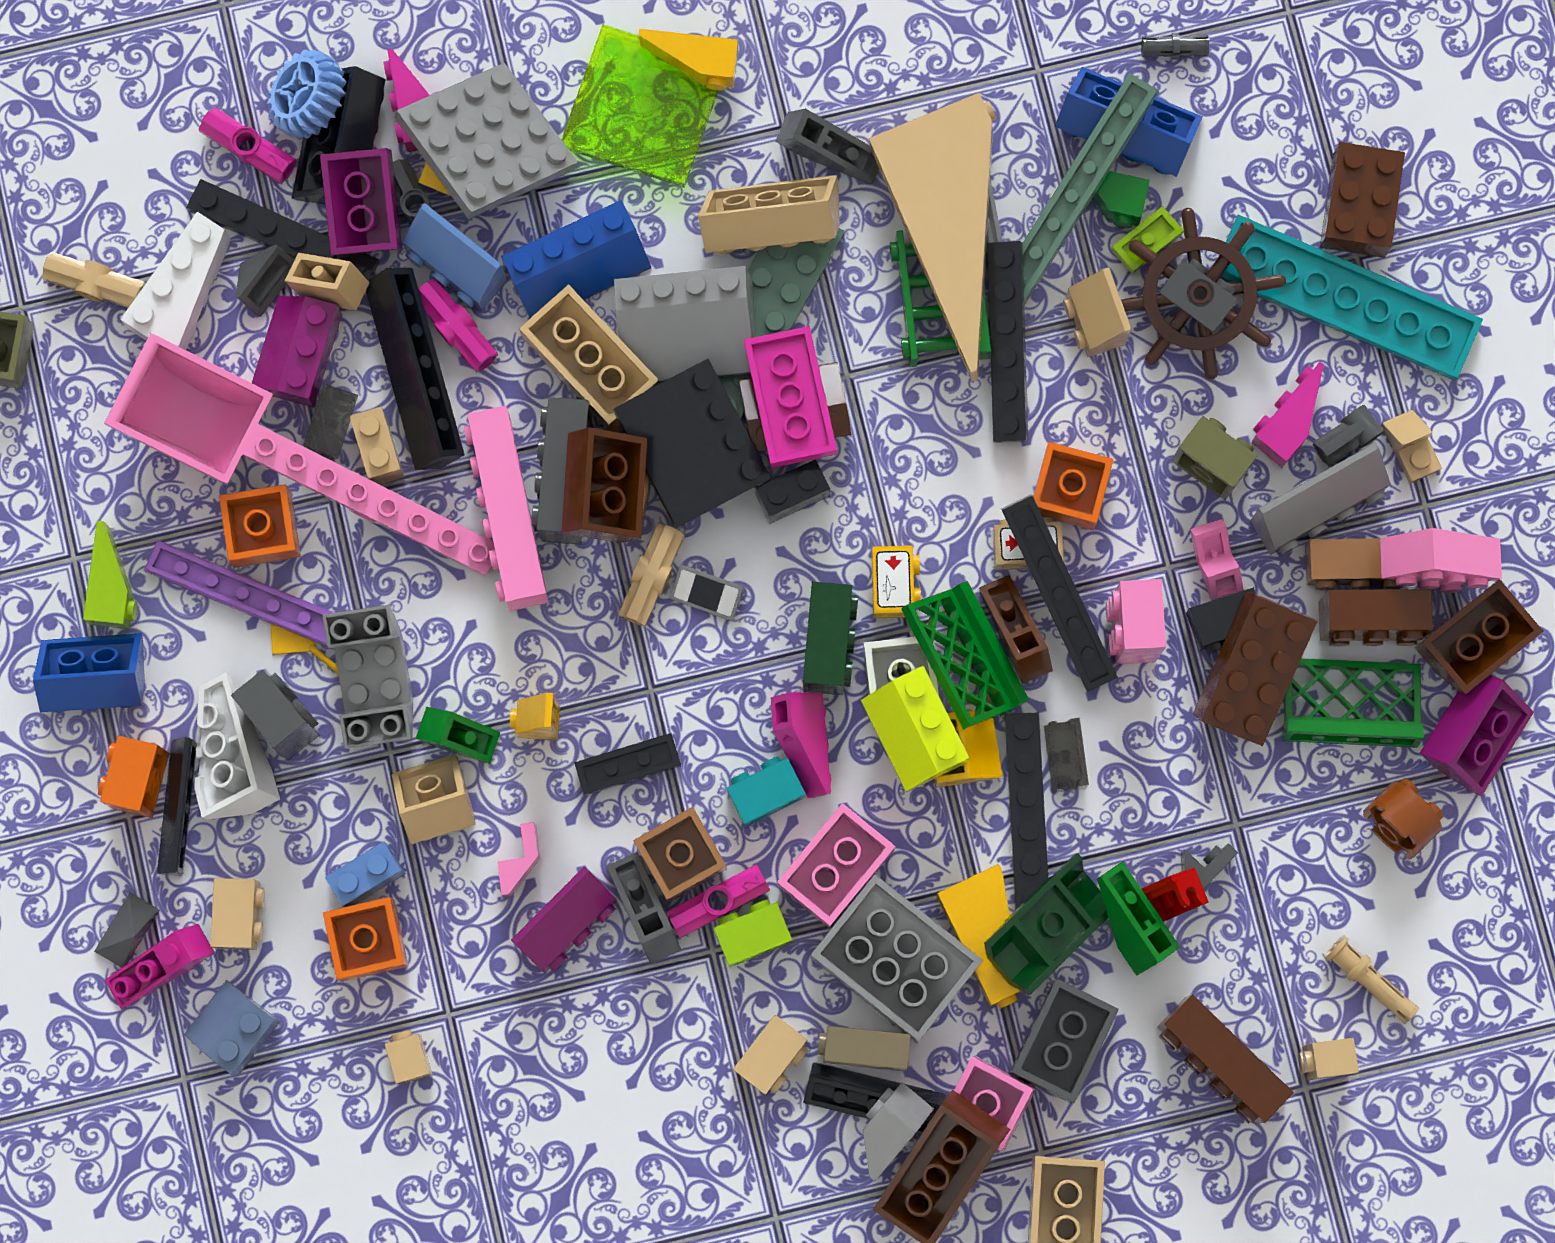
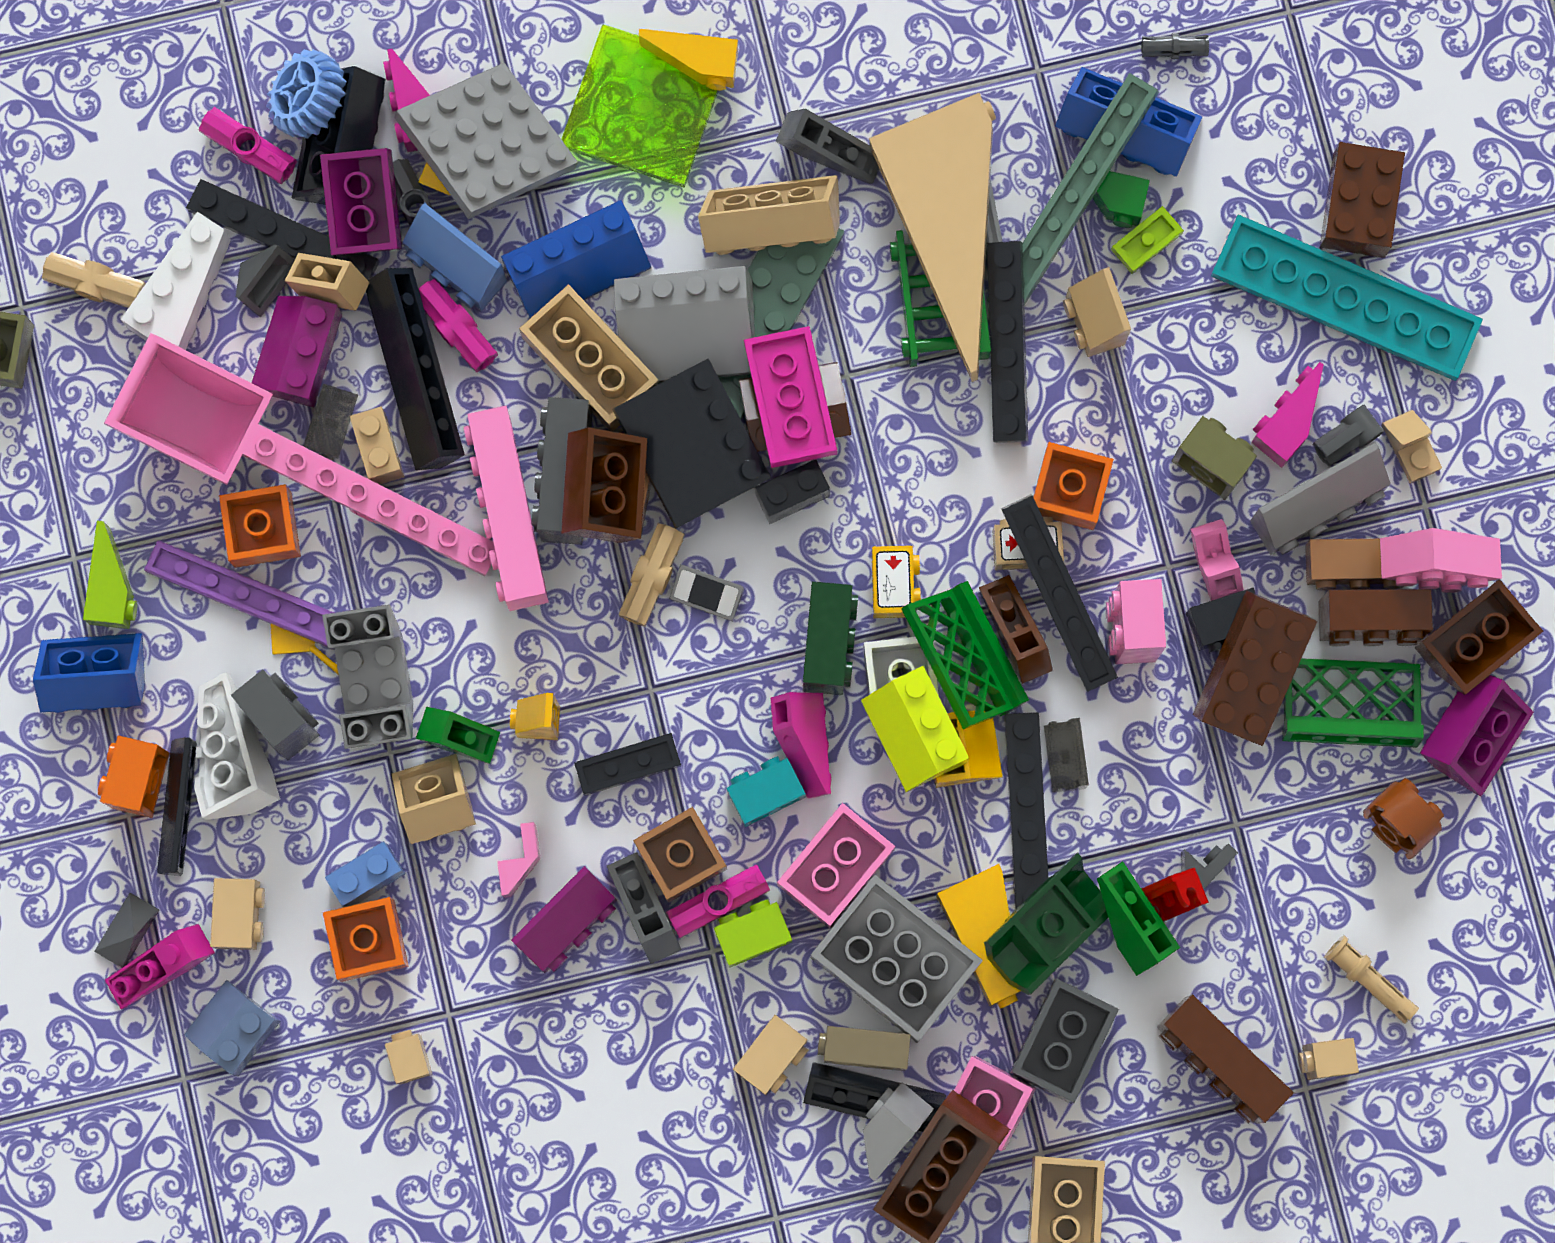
reddish brown brick [1121,208,1286,379] -> none

